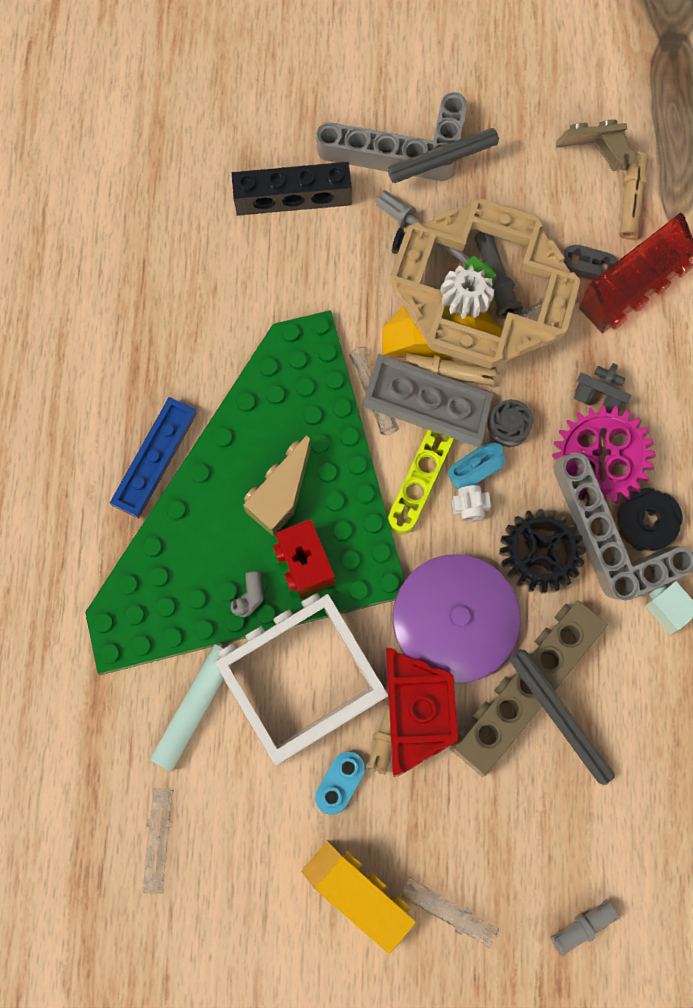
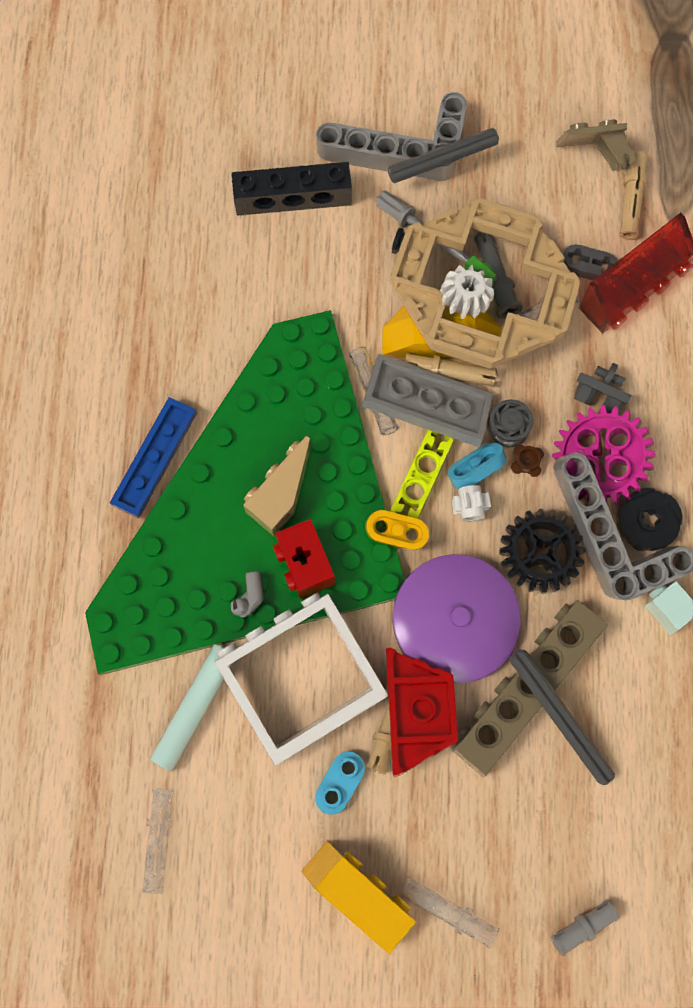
none -> yellow plate [365,510,429,550]
none -> reddish brown plate [511,445,544,477]

